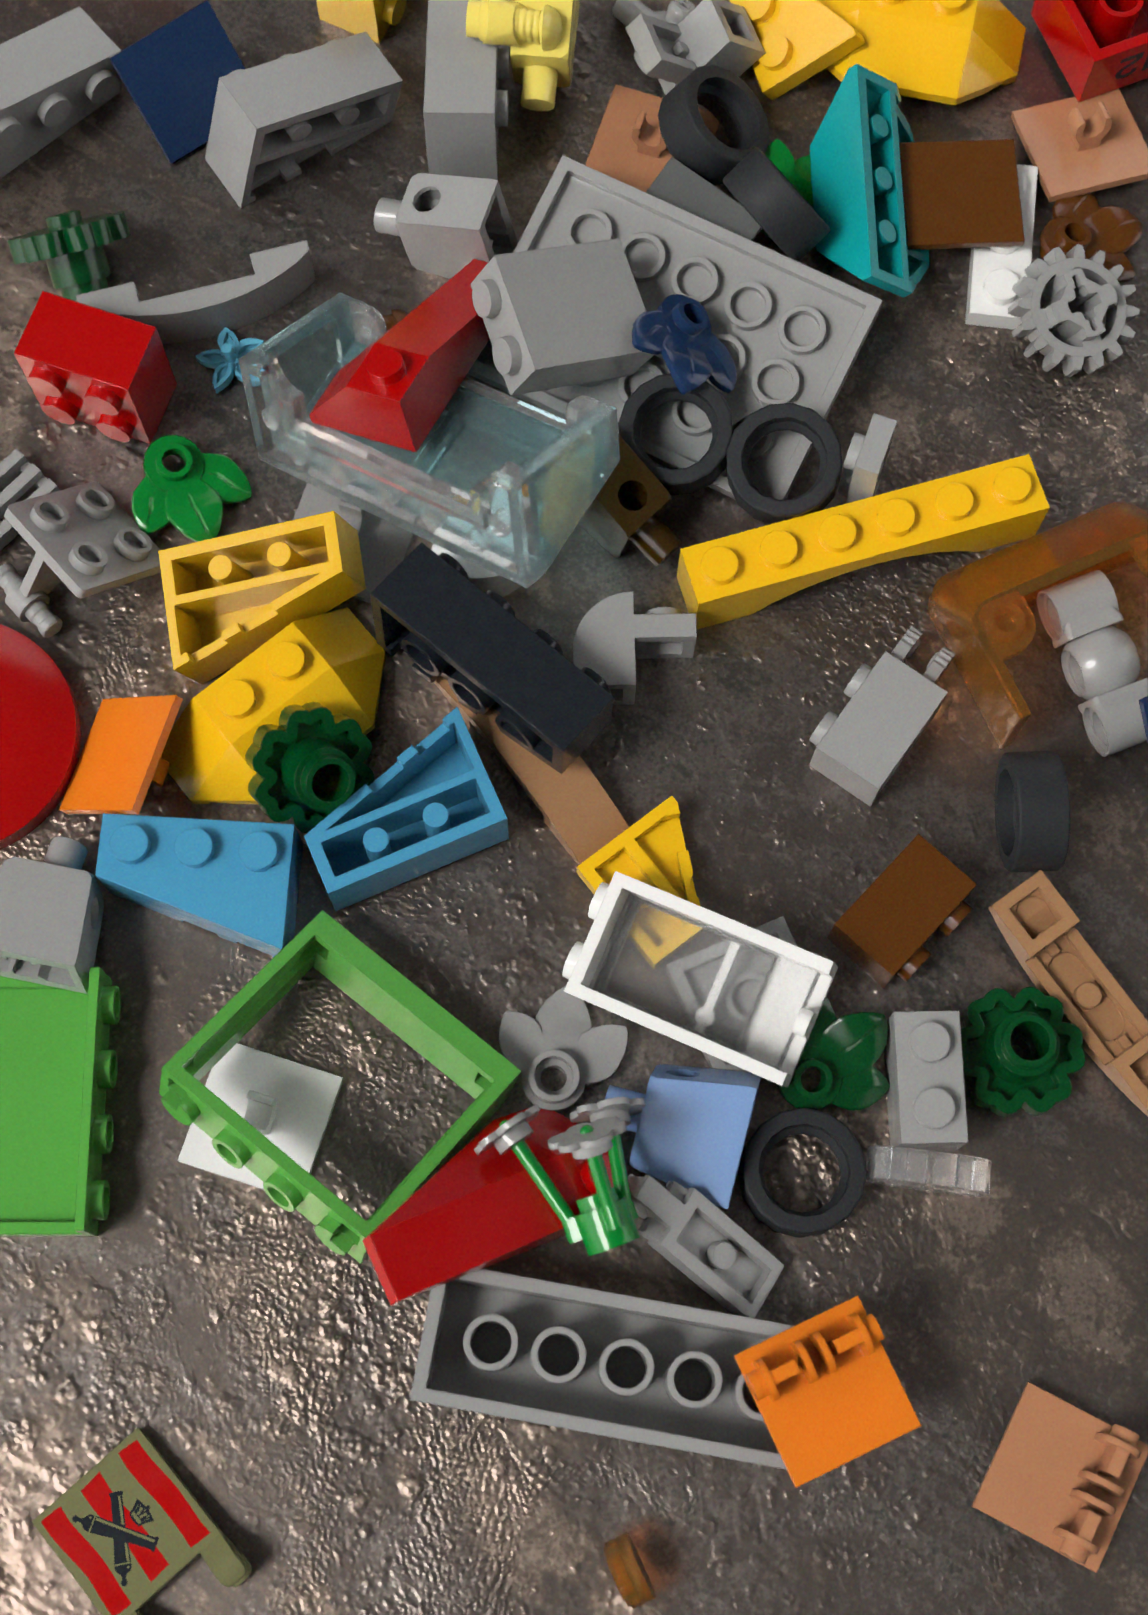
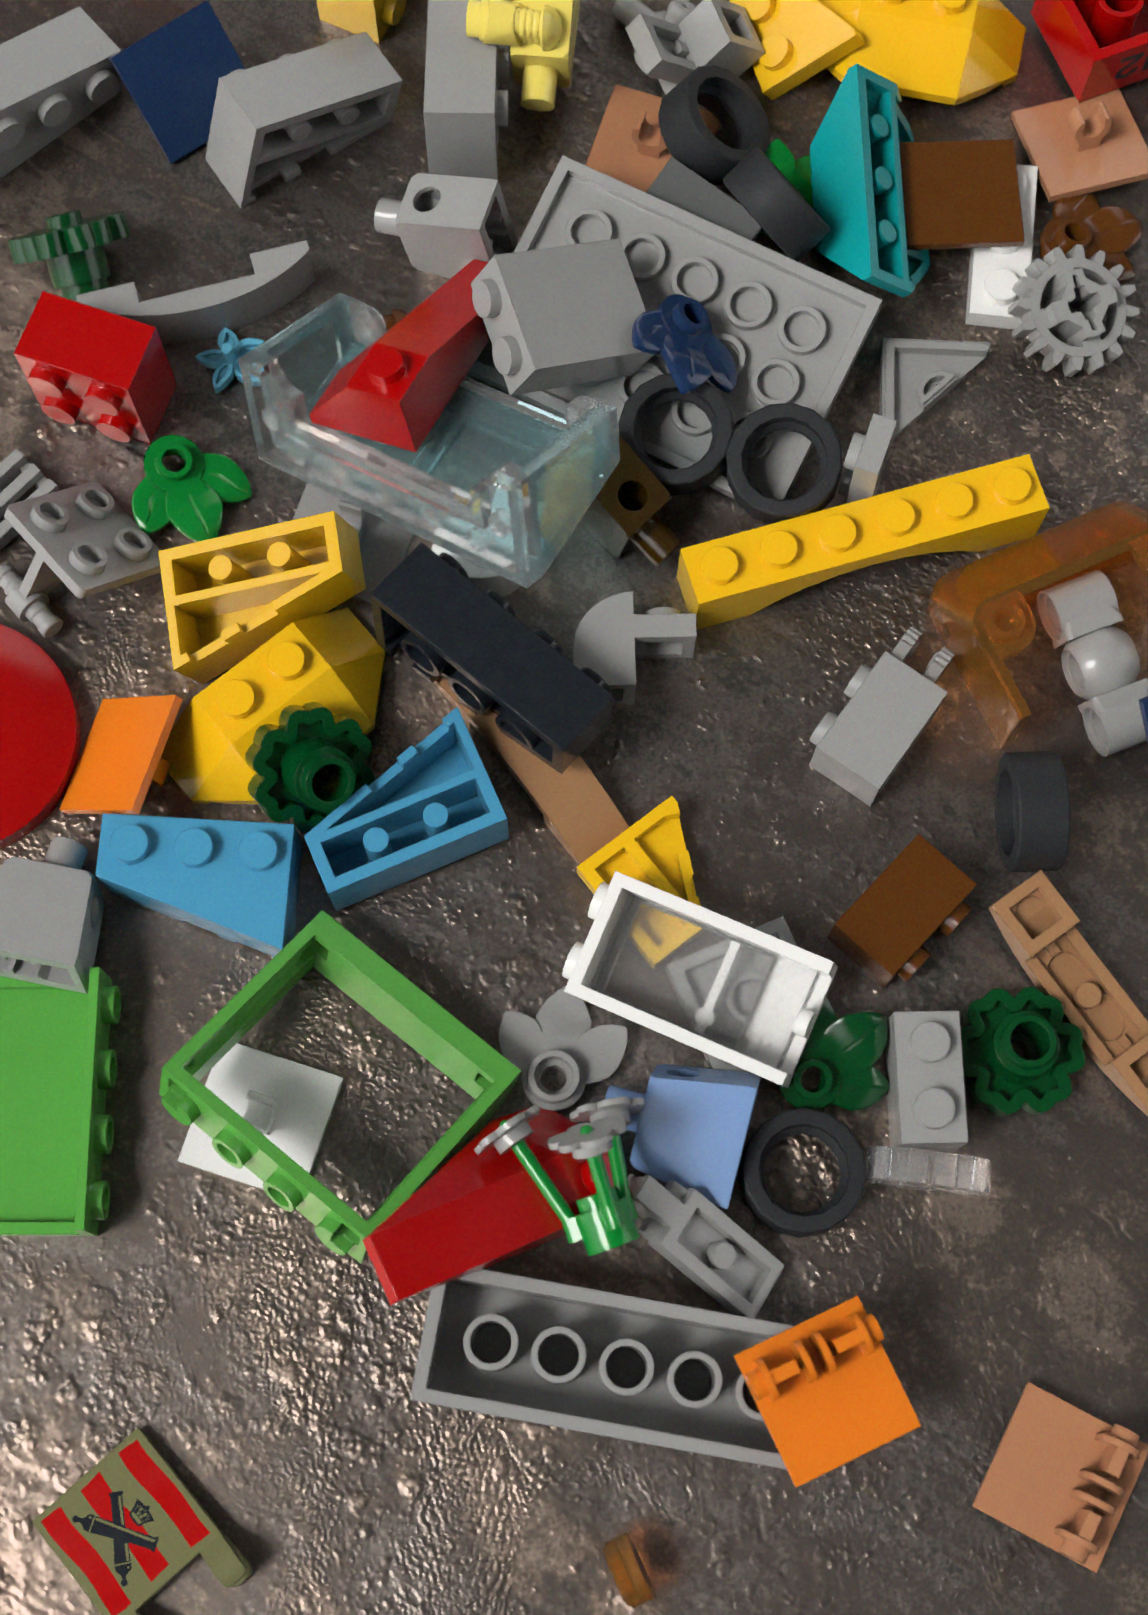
none -> light grey tile [879,338,991,442]

